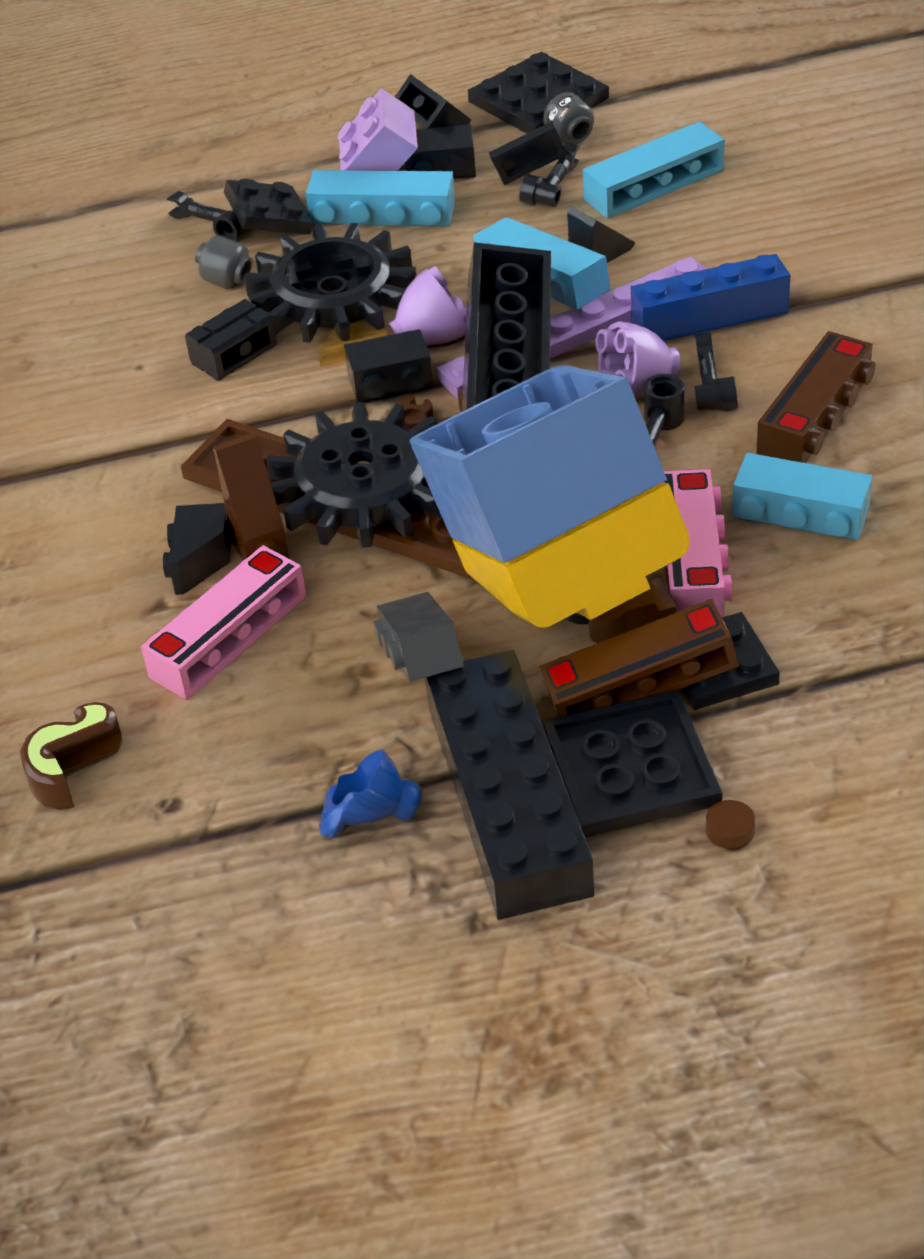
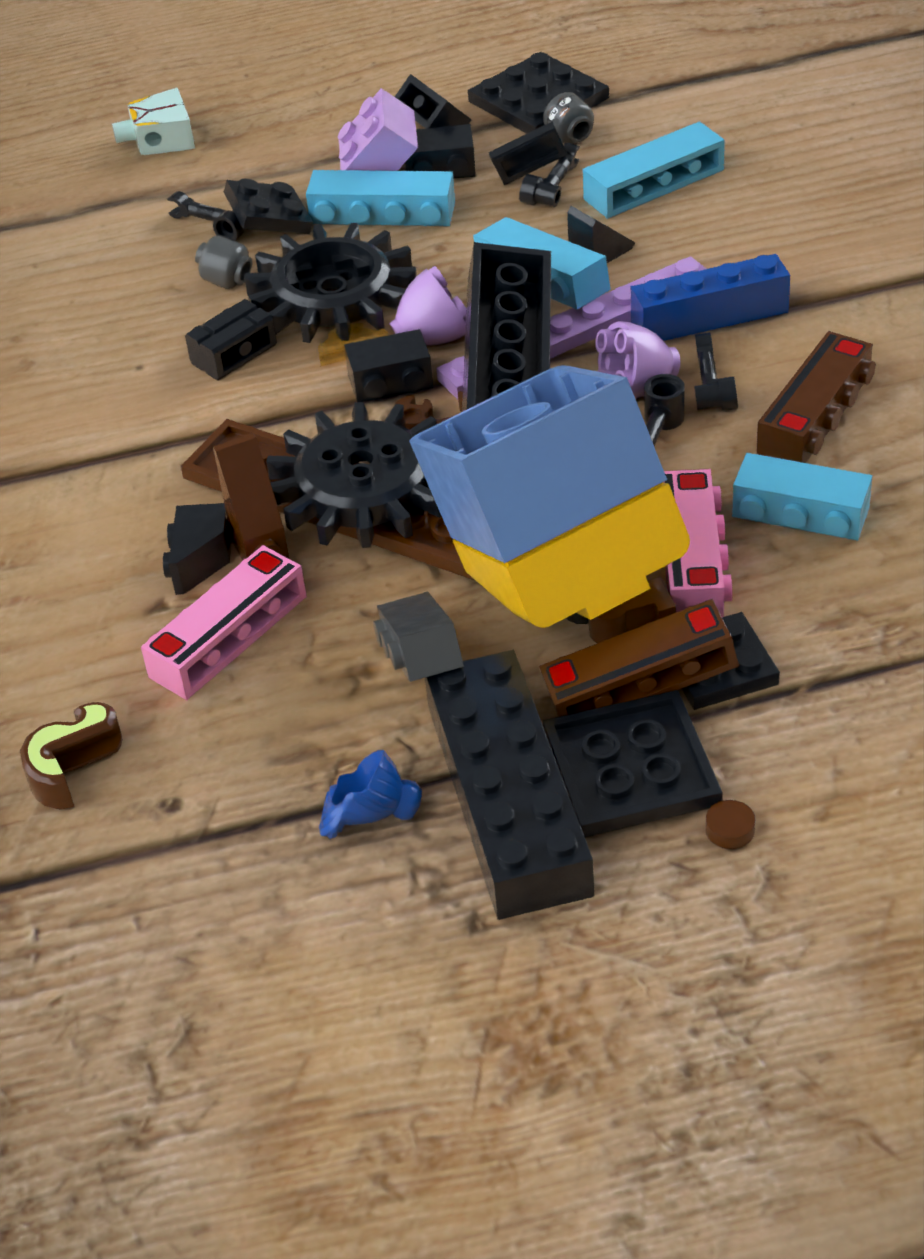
none -> light aqua torso [112,88,195,155]

